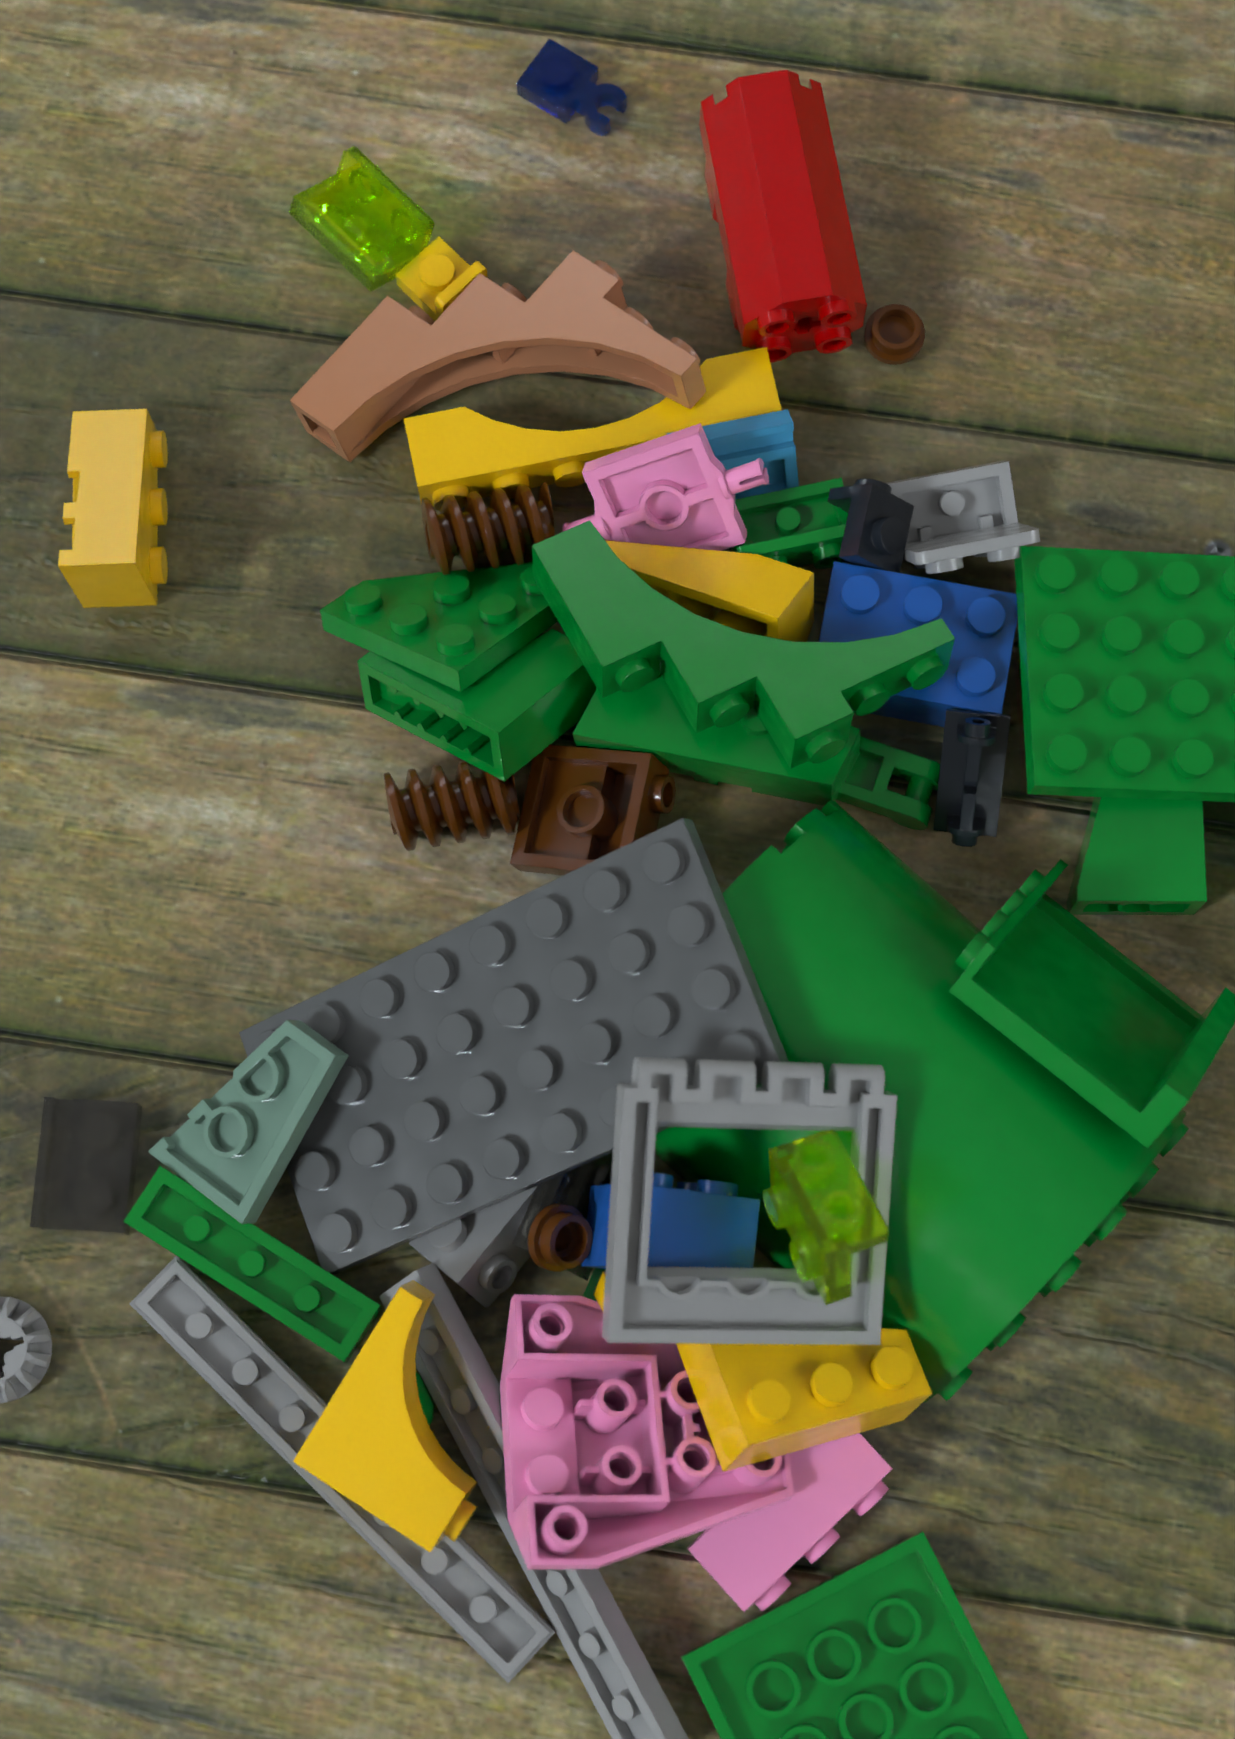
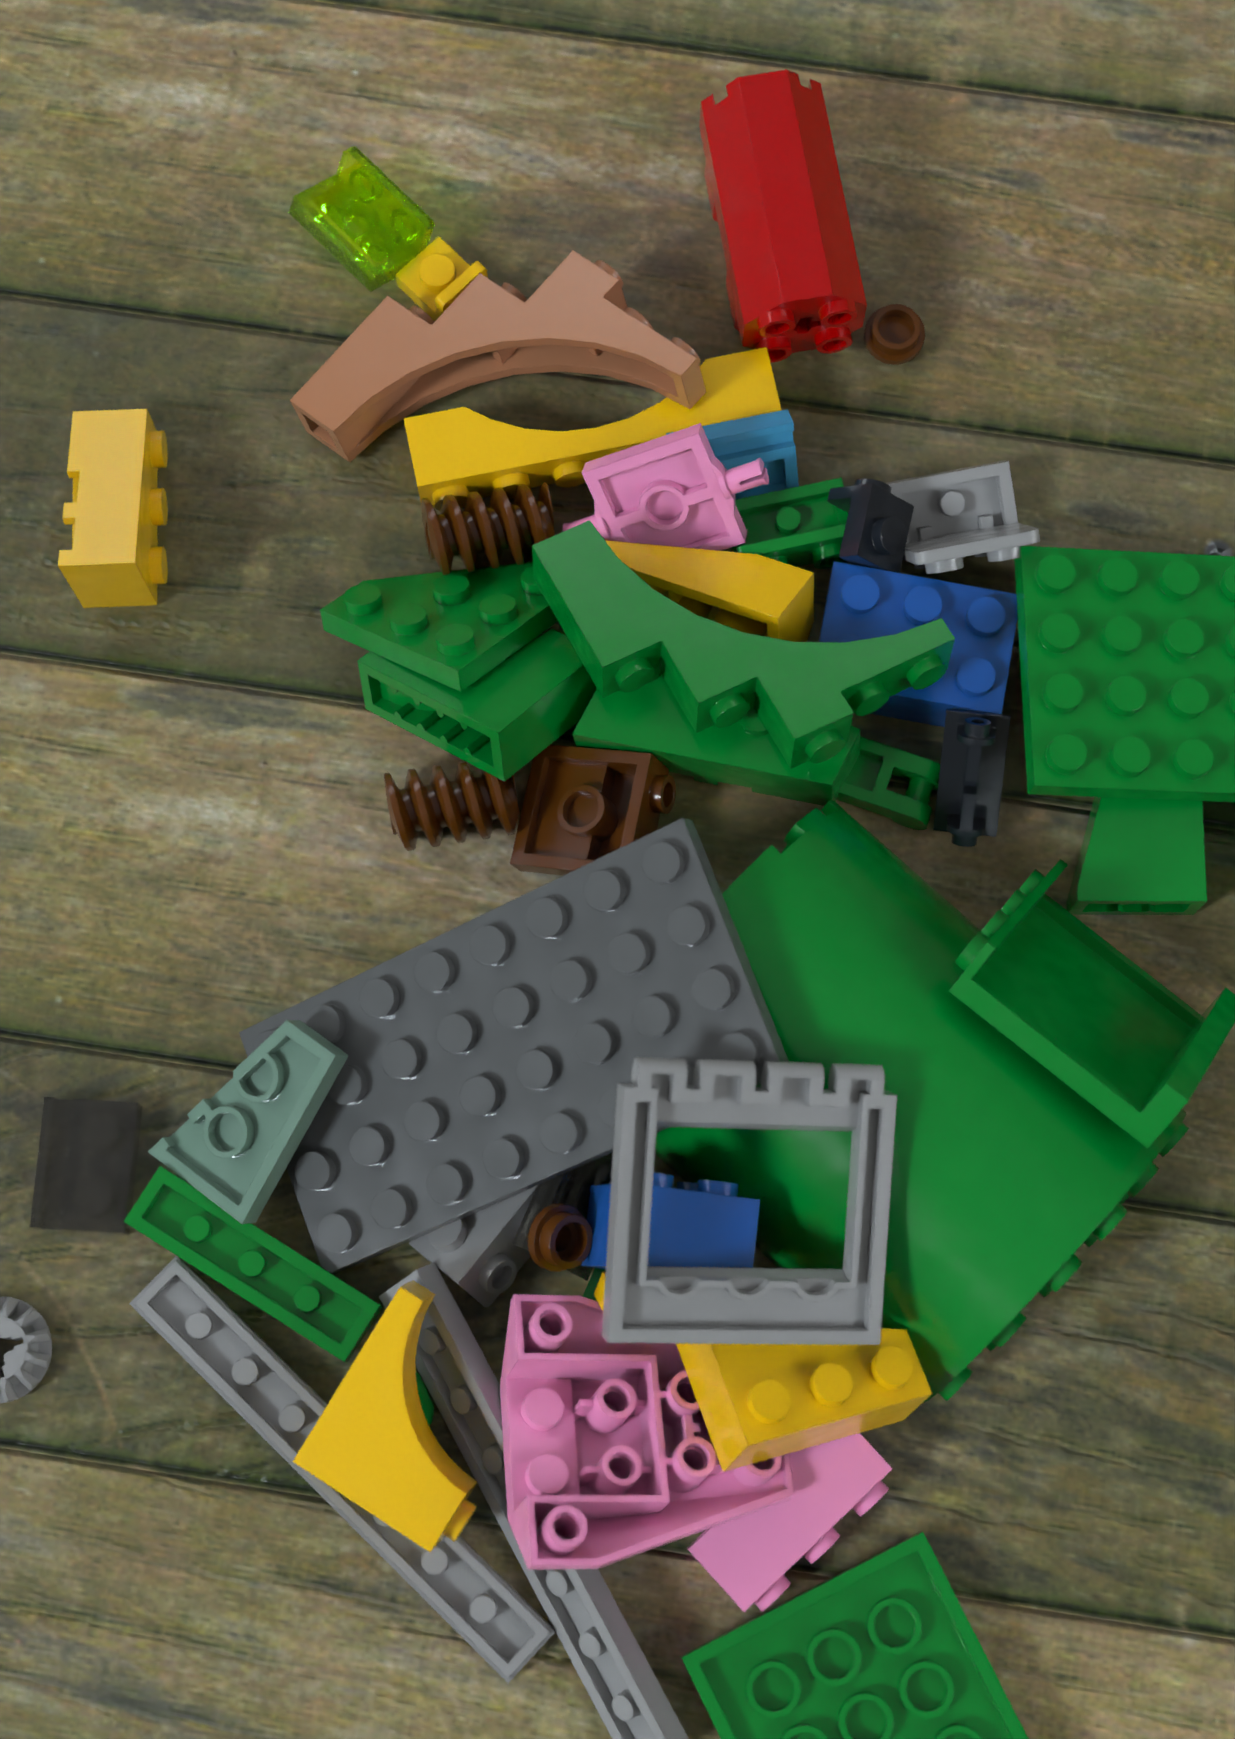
clear blue plate [516,38,627,136] -> none
clear neon green bracket [763,1130,889,1305] -> none

